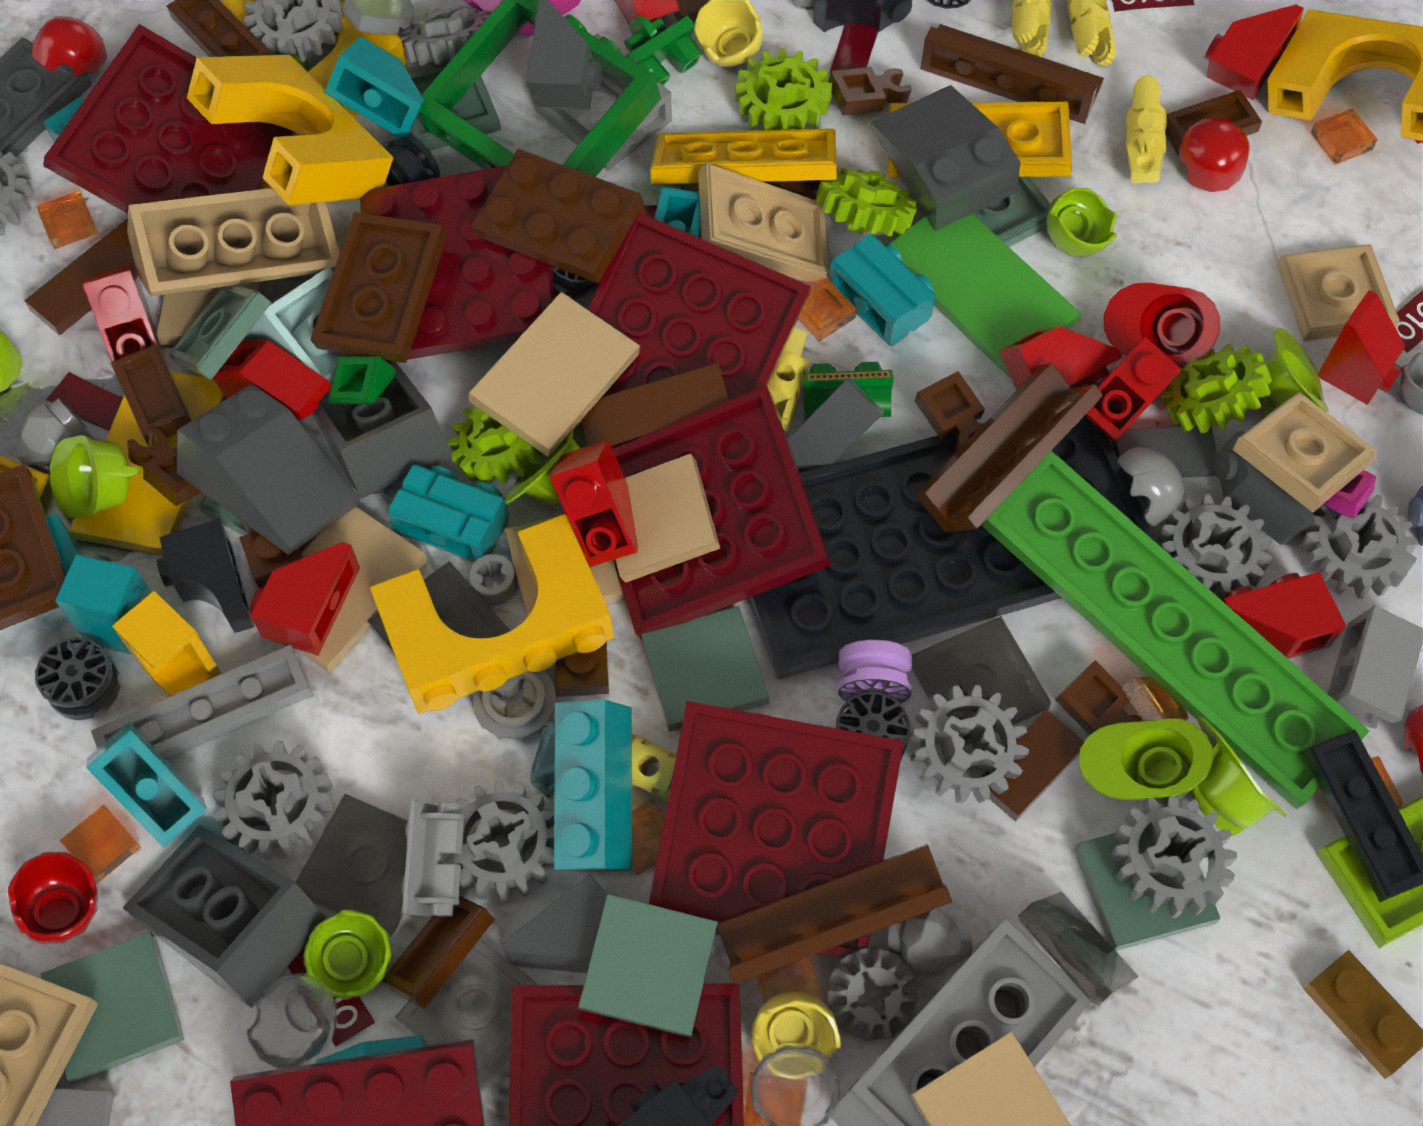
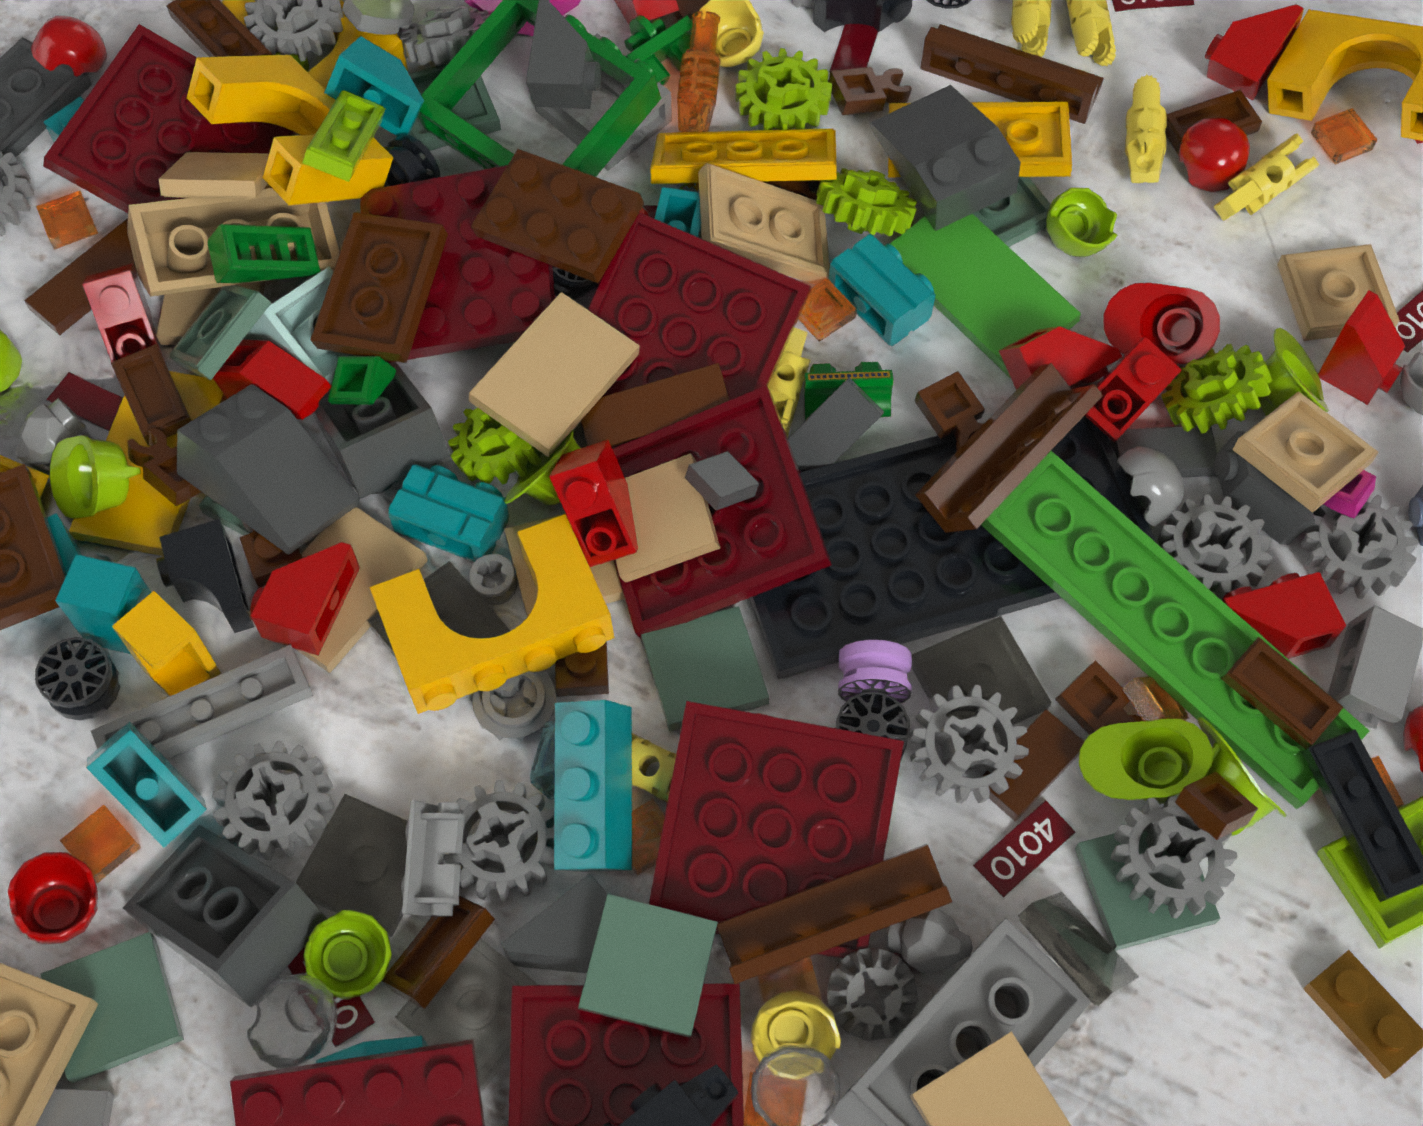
none -> tan tile [159,152,269,199]
none -> green slope [208,224,320,283]
none -> lime tile [303,90,386,182]
none -> clear orange hinge [677,11,721,132]
none -> dark grey tile [685,451,759,511]
none -> dark red sticker [973,800,1076,897]
none -> reddish brown plate [1175,772,1258,840]
none -> light yellow hinge [1214,133,1319,221]
none -> reddish brown tile [1222,637,1344,750]

